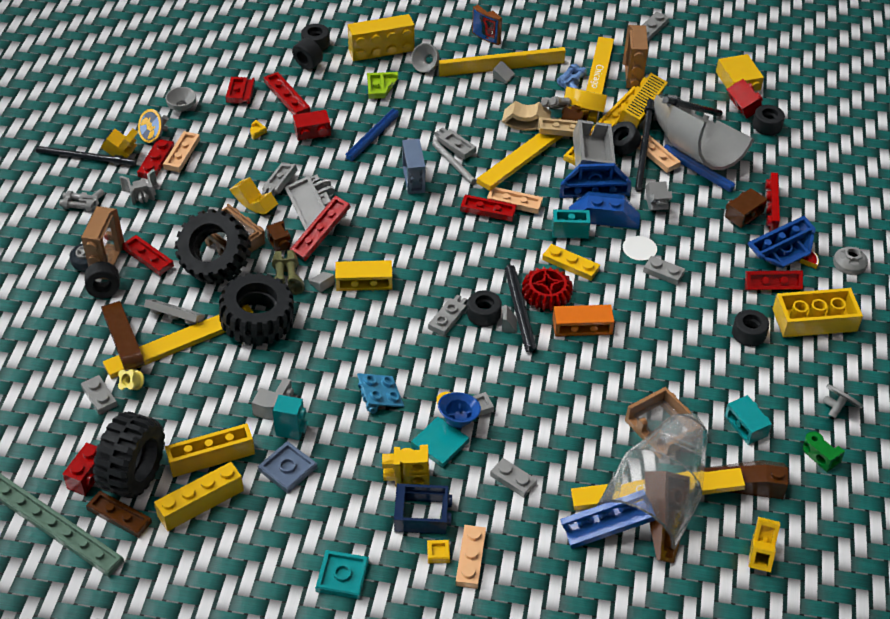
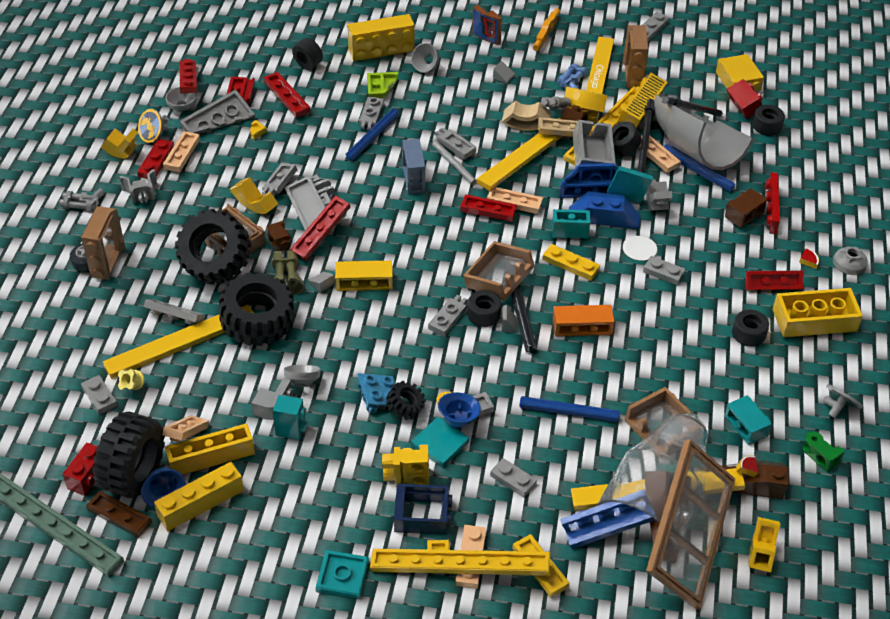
black bar [36,146,137,166] -> none
black tyre [85,261,120,299] -> none
reddish brown beam [101,301,145,371] -> none
red plate [122,235,174,276] -> none
sand blue tile [257,441,318,494] -> none
red brick [293,110,331,141] -> none
black tyre [301,24,330,51] -> none
yellow tile [439,47,566,77] -> none
red gear [522,266,573,312] -> none
blue wedge [747,216,816,268] -> none
none -> blue hat [141,467,186,507]
none -> light nougat plate [162,415,209,442]
none -> red plate [179,59,197,94]
none -> light grey wing [180,89,255,134]
none -> light grey piece [284,365,321,387]
none -> light grey hinge [359,97,384,130]
none -> yellow tile [370,549,551,576]
none -> black tyre [386,381,426,420]
none -> medium nougat window [463,241,535,302]
none -> yellow plate [512,534,570,598]
none -> blue axle [519,396,620,422]
none -> light orange piece [533,8,561,51]
none -> teal tile [607,166,653,204]
none -> clear door [646,439,735,610]
none -> tile [736,455,758,477]

